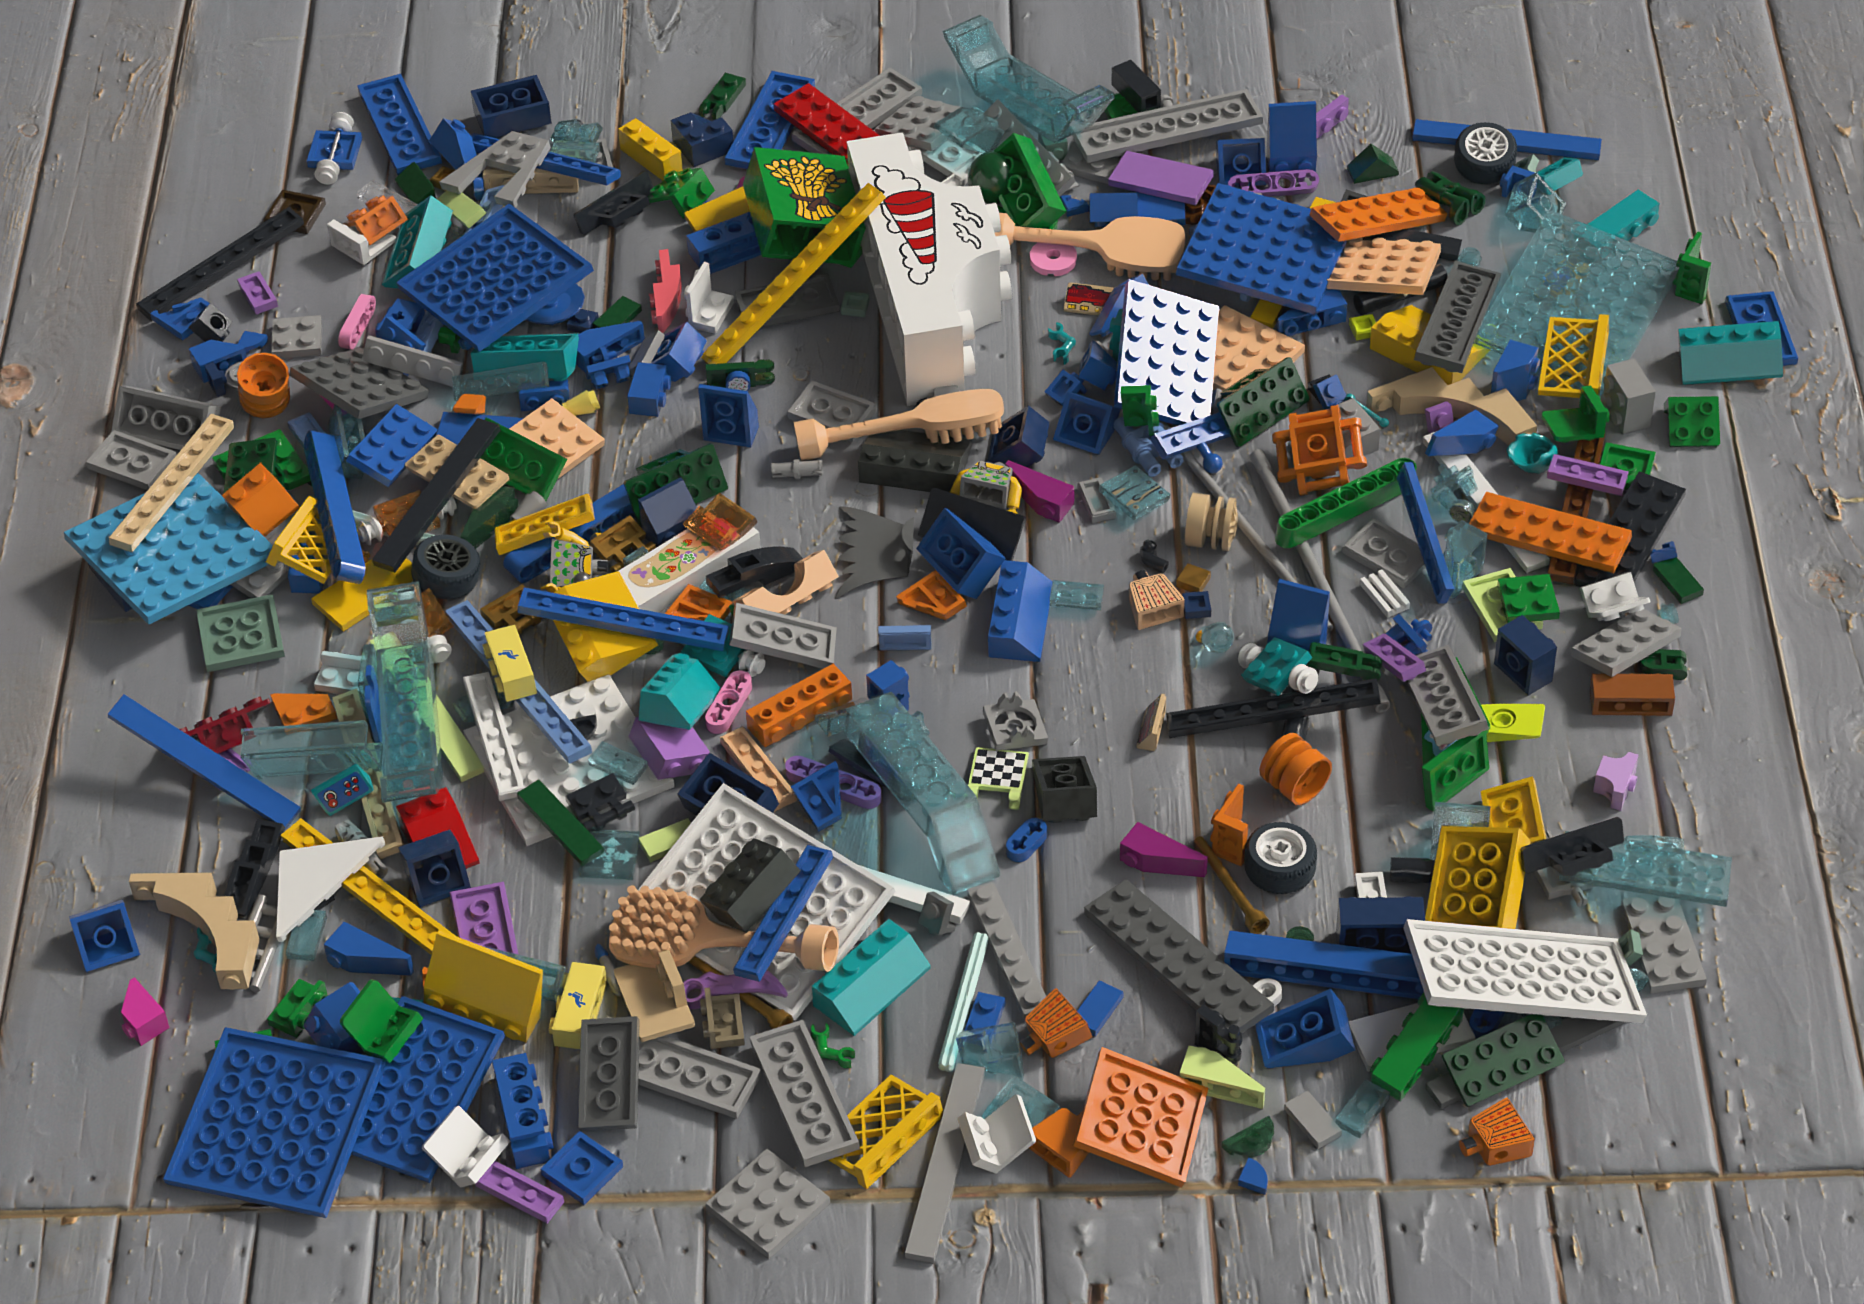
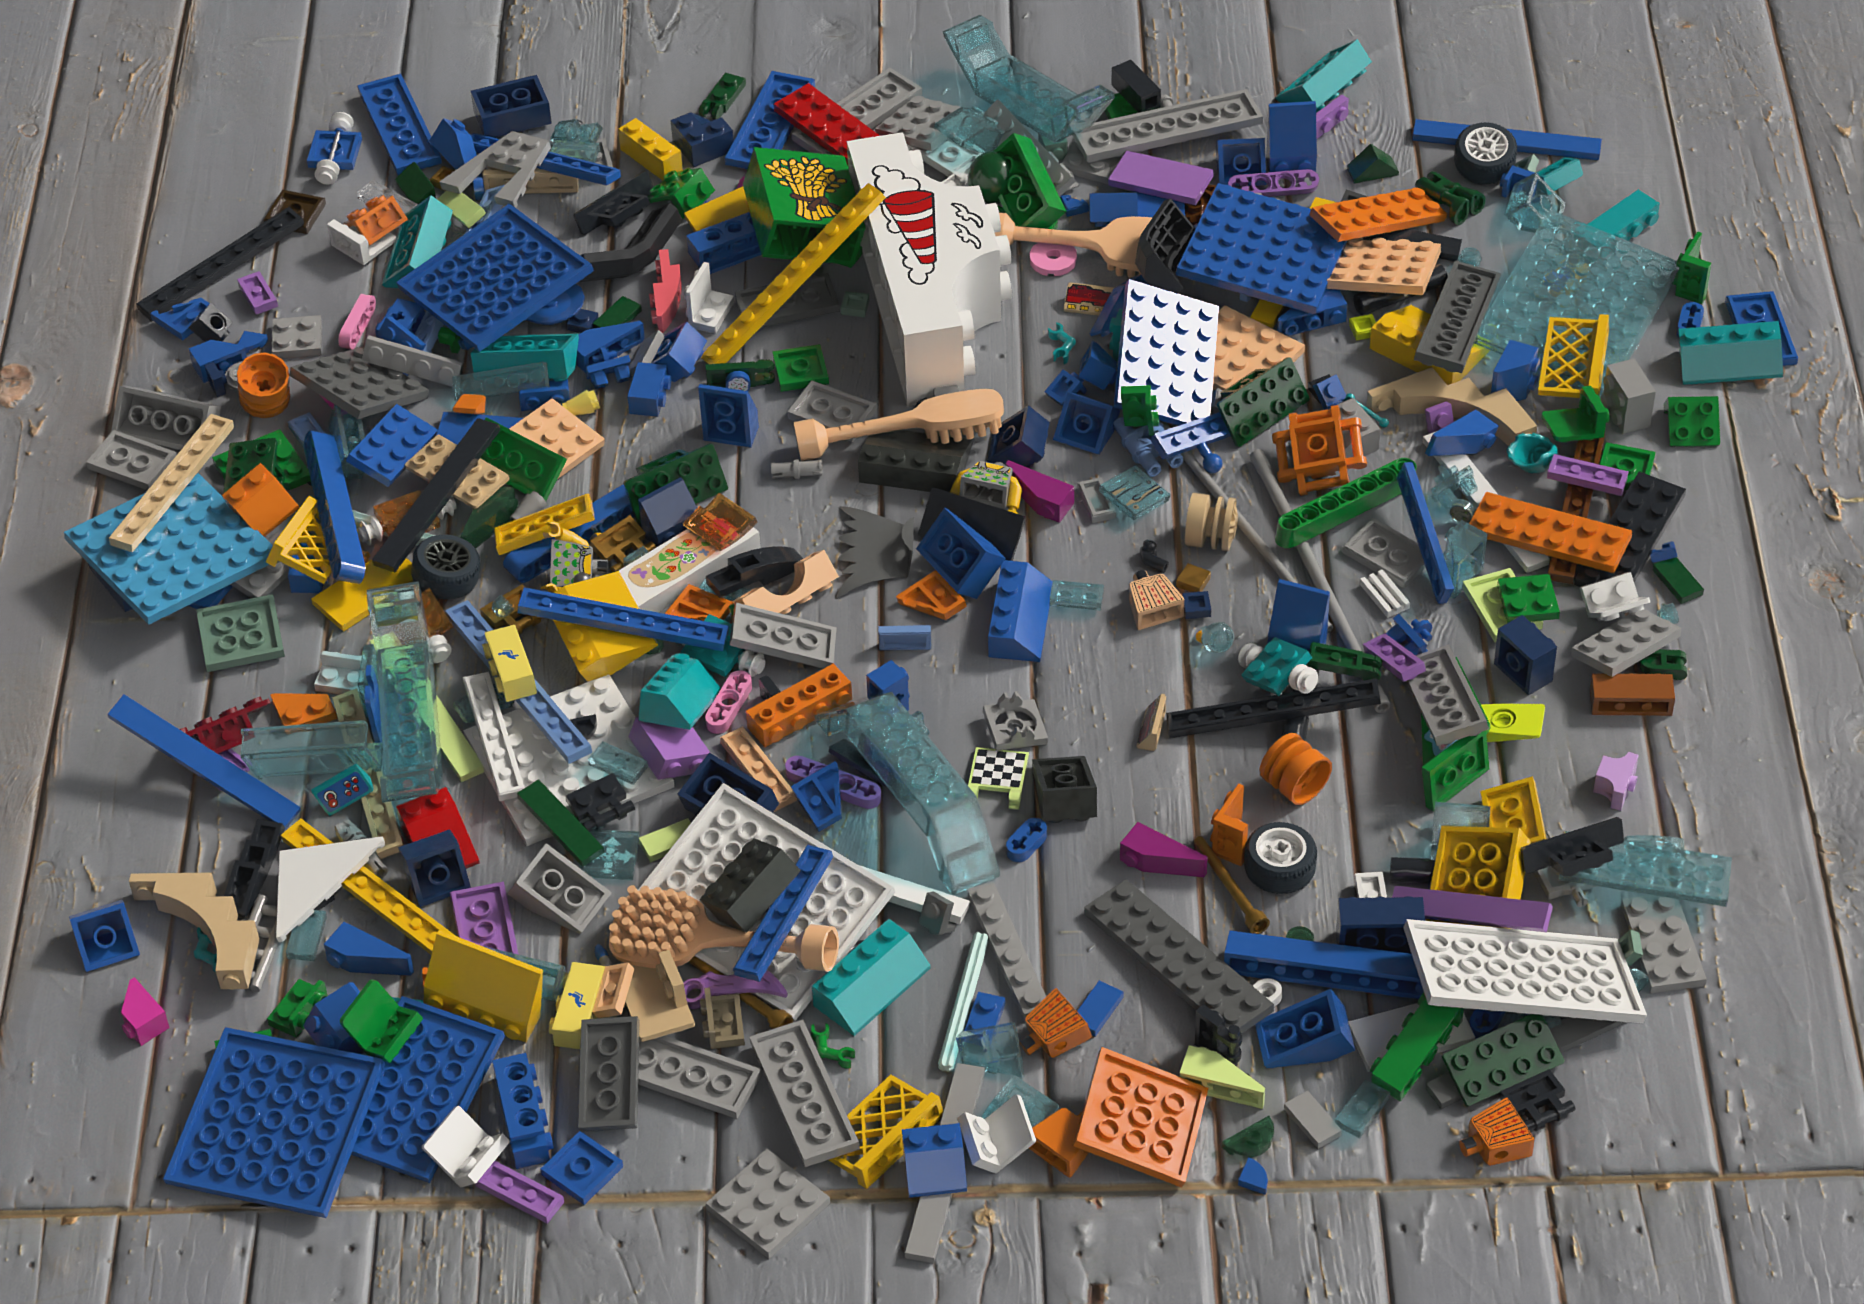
none -> clear light blue hinge [492,595,515,617]
none -> light grey slope [508,843,612,934]
none -> black piece [577,203,682,283]
none -> light nougat plate [592,962,634,1019]
none -> black tile [759,675,780,701]
none -> green plate [772,344,829,392]
none -> blue slope [902,1123,967,1198]
none -> black piece [1135,198,1195,293]
none -> teal slope [1275,39,1372,112]
none -> medium lavender tile [1392,886,1553,933]
none -> black plate [1500,1069,1576,1131]
none -> blue beam [1677,302,1704,338]

